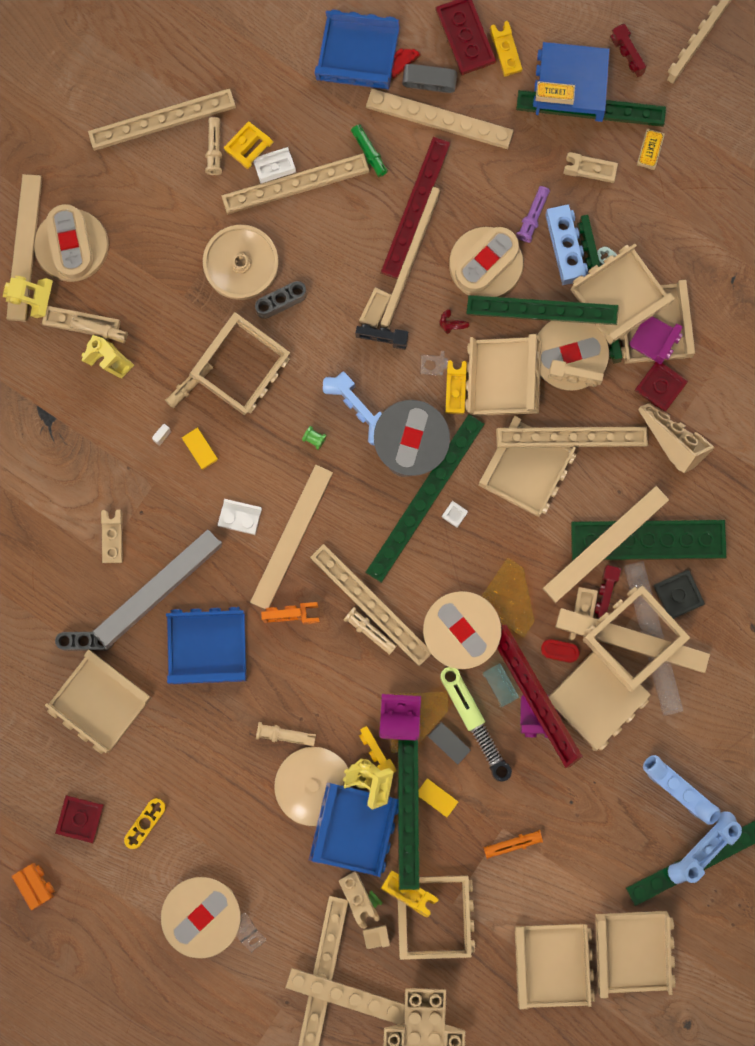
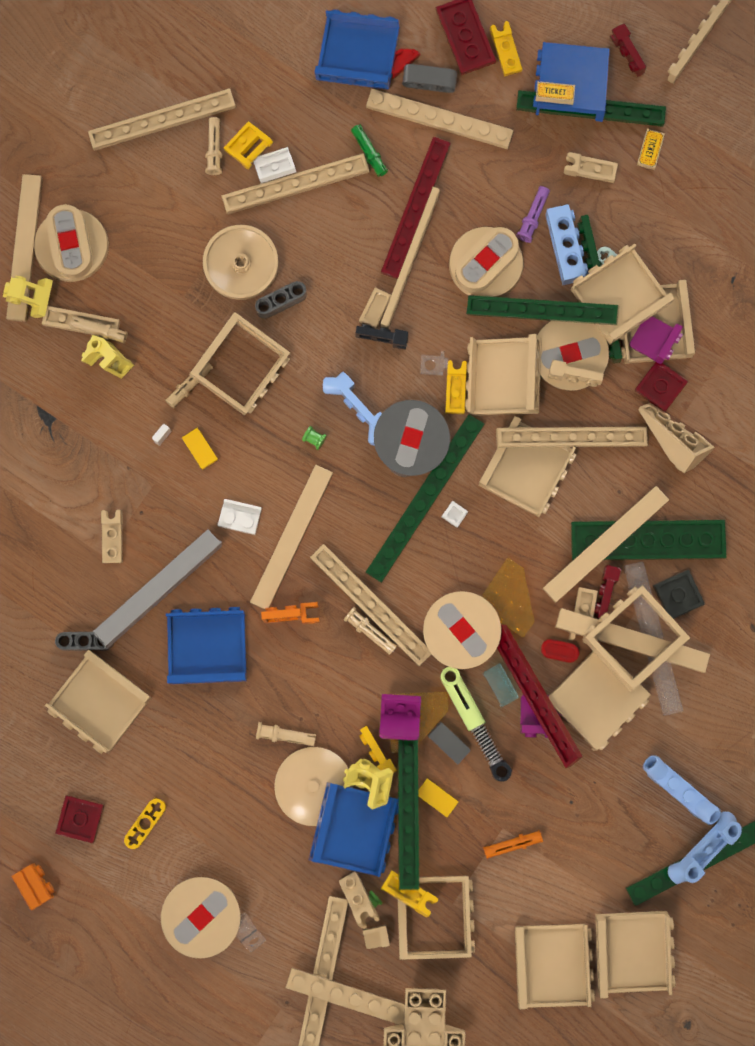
dark red piece [439,310,470,334] -> none

